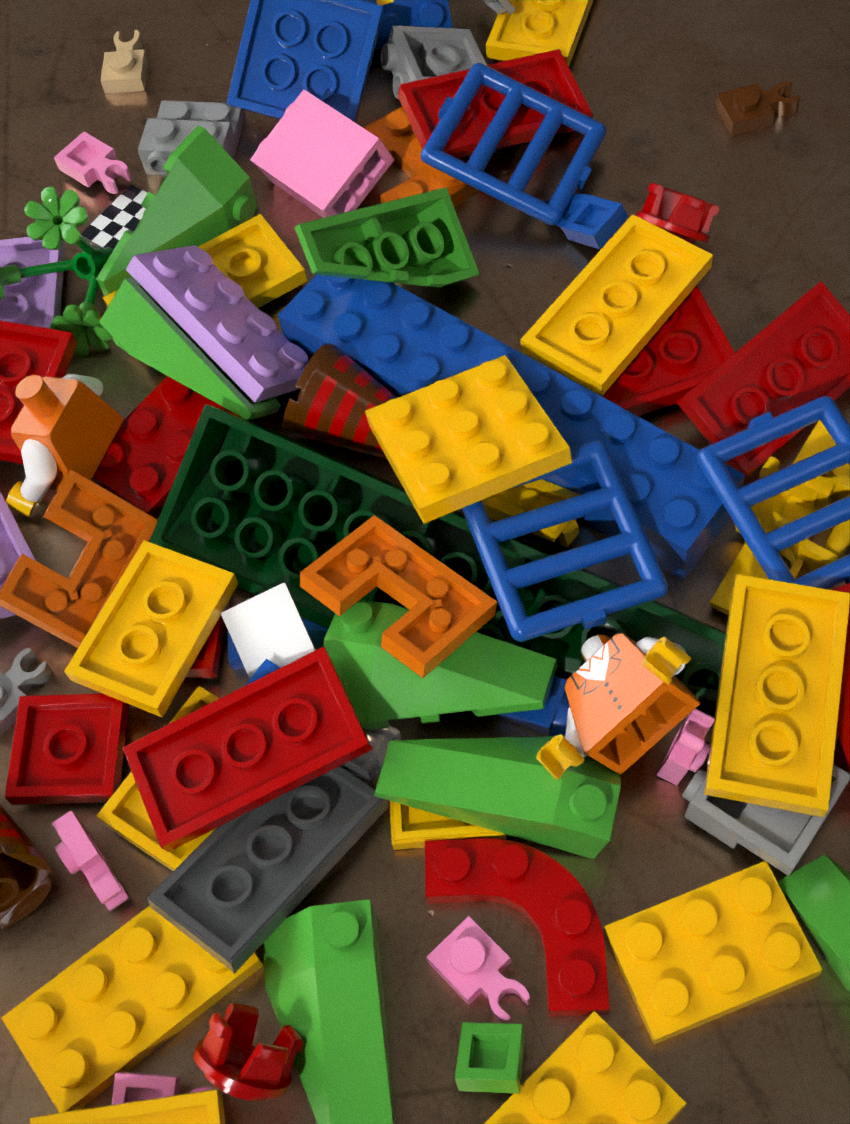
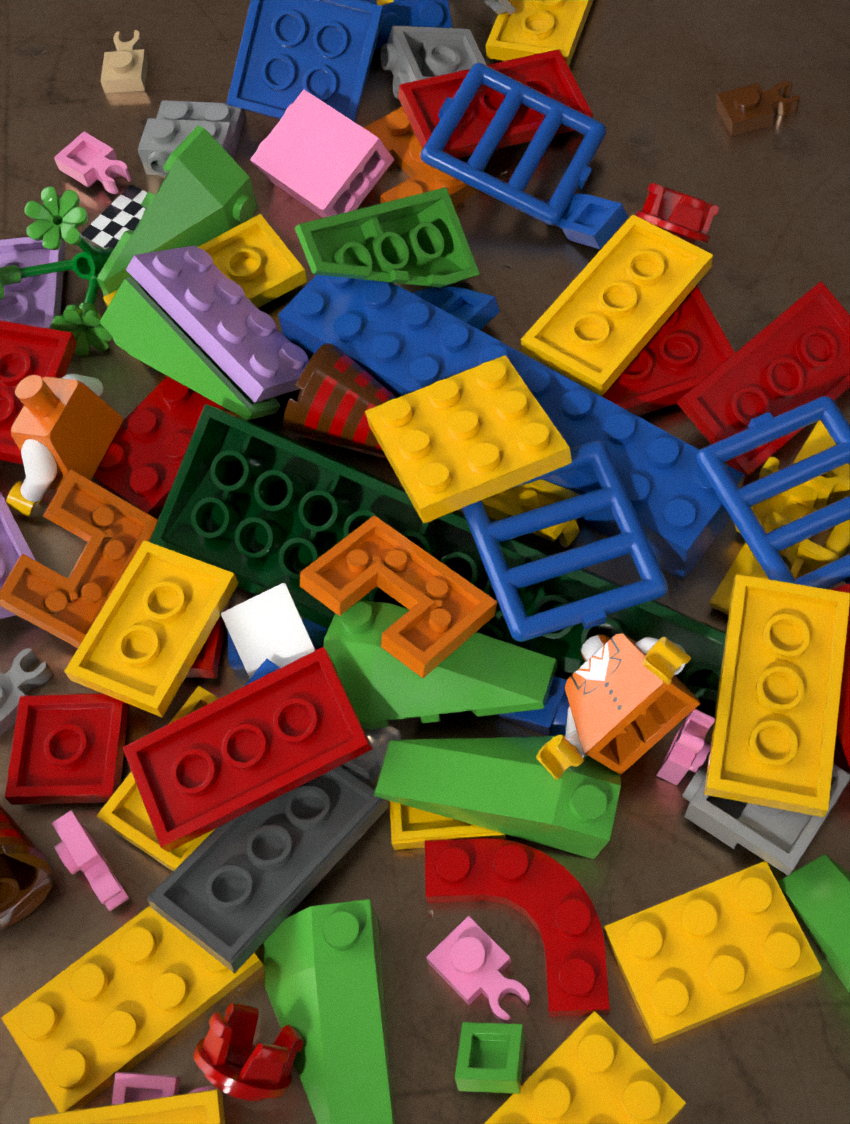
none -> blue plate [413,287,500,331]

